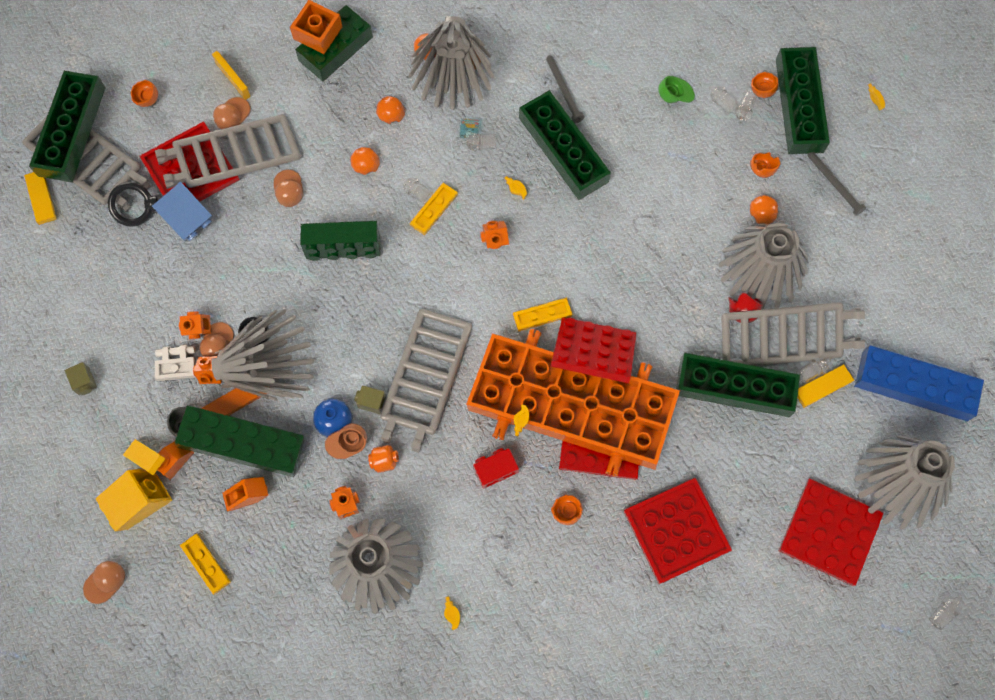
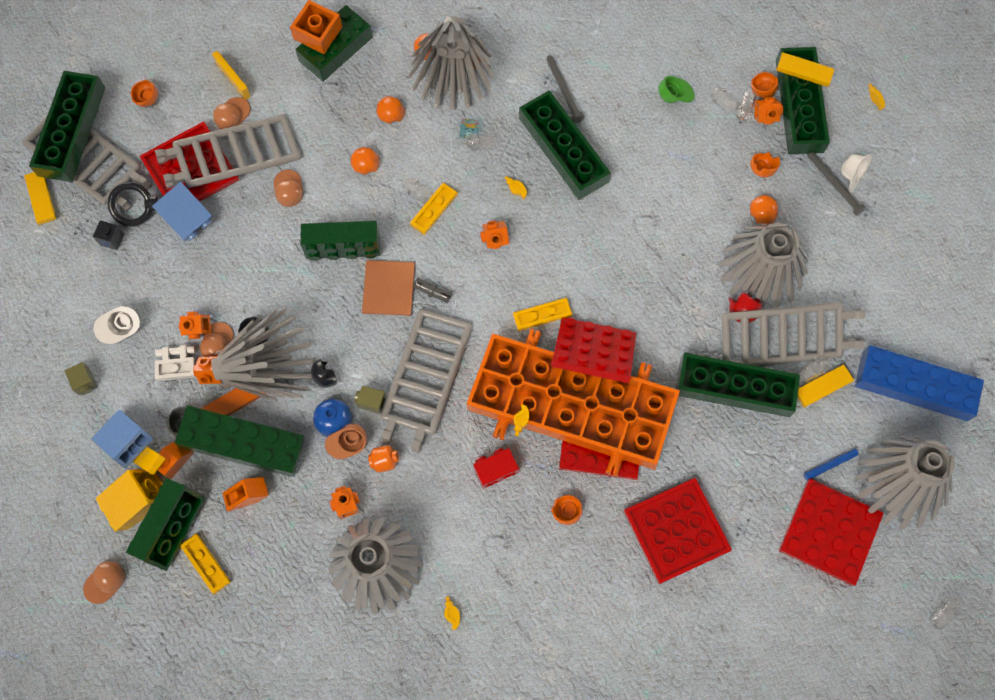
none -> medium blue brick [91,409,153,469]
none -> black brick [93,220,124,250]
none -> white piece [94,306,140,344]
none -> dark green brick [125,478,205,571]
none -> black hair [311,359,337,388]
none -> nougat piece [362,260,415,316]
none -> dark grey pin [413,278,452,303]
none -> orange brick [754,97,783,124]
none -> yellow tile [776,52,835,87]
none -> blue bar [804,448,859,481]
none -> white piece [842,154,872,193]

